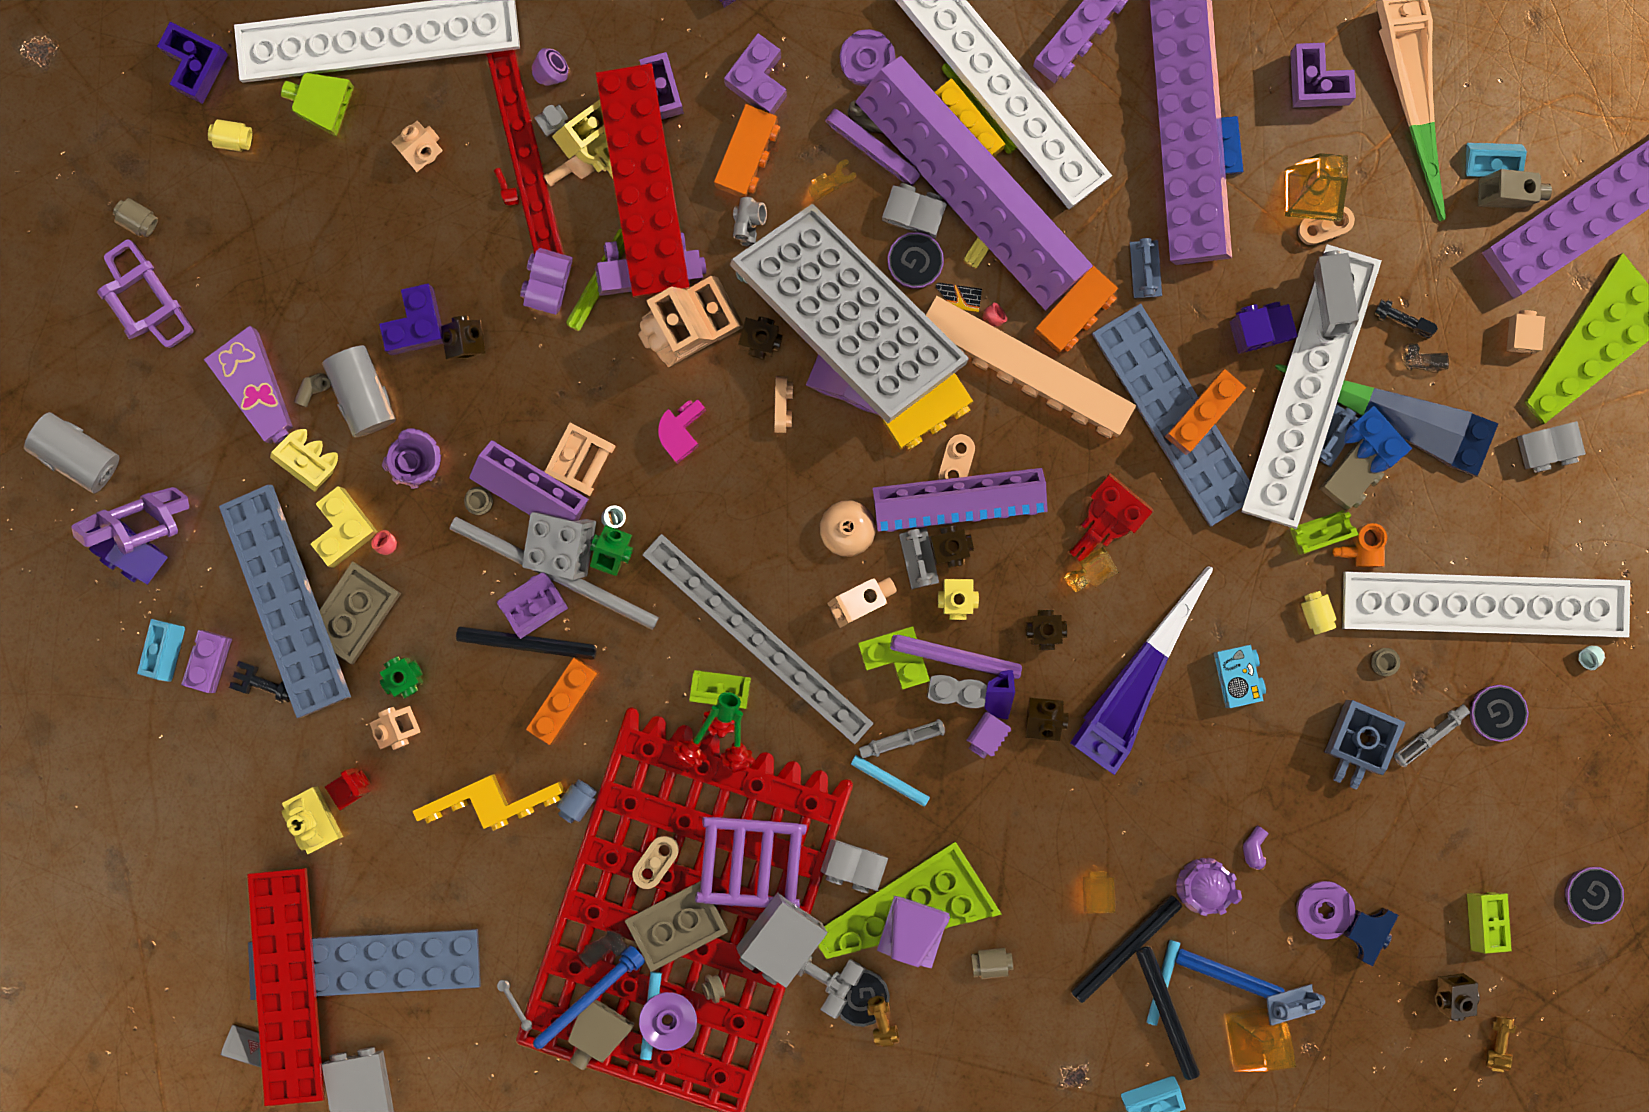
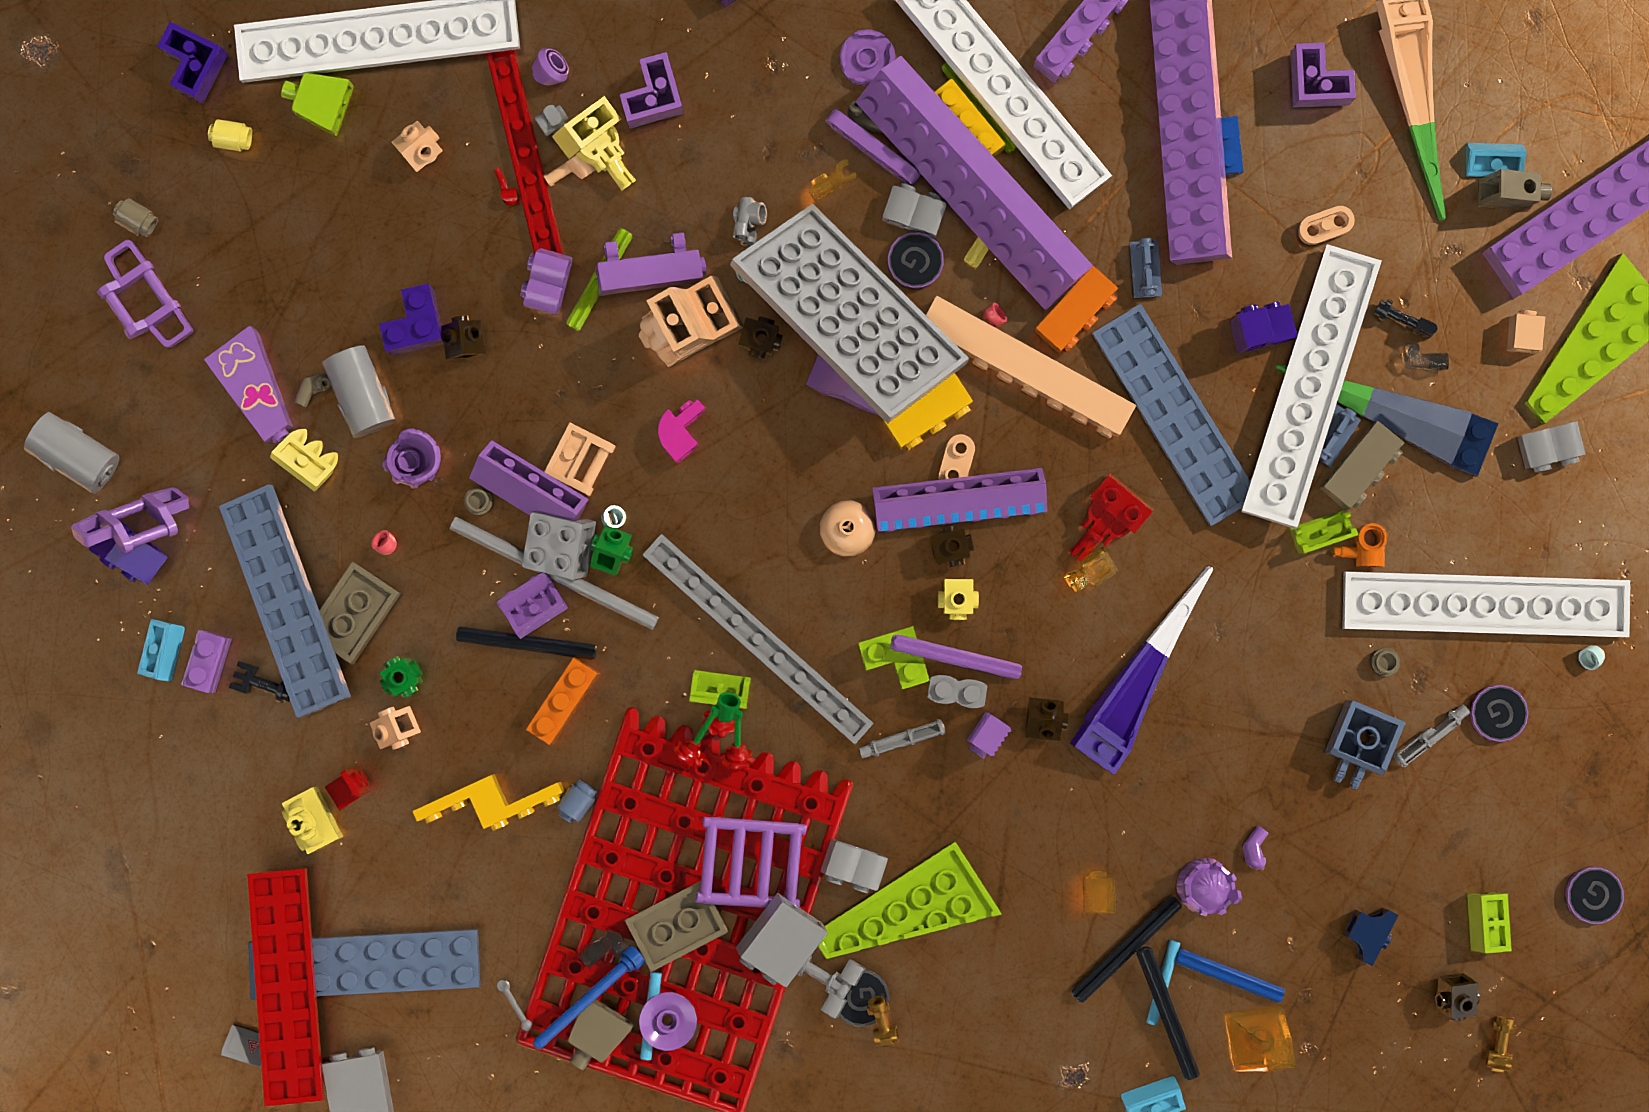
light yellow brick [311,486,378,568] -> none
red plate [596,63,690,298] -> none
tan plate [632,836,679,889] -> none
dark tan plate [702,975,725,1003] -> none
orange brick [714,104,781,198] -> none
medium lavender brick [724,33,787,115] -> none
light nougat plate [775,376,793,433] -> none
light nougat torso [827,578,897,628] -> none
medium azure bar [850,755,930,807] -> none
medium lavender piece [877,896,950,968] -> none
light grey hinge [899,528,939,589] -> none
sticker [936,283,982,312] -> none
dark tan brick [971,948,1014,979] -> none
dark purple brick [985,670,1015,719] -> none
dark brown brick [1026,610,1067,650] -> none
orange brick [1164,369,1247,455] -> none
medium azure brick [1213,645,1266,708] -> none
sand blue hinge [1266,984,1325,1026] -> none
clear yellow slope [1285,153,1348,222] -> none
medium lavender plate [1296,881,1355,939] -> none
light yellow brick [1300,590,1337,635] -> none
light grey brick [1314,250,1359,337] -> none
blue plate [1344,406,1412,473] -> none

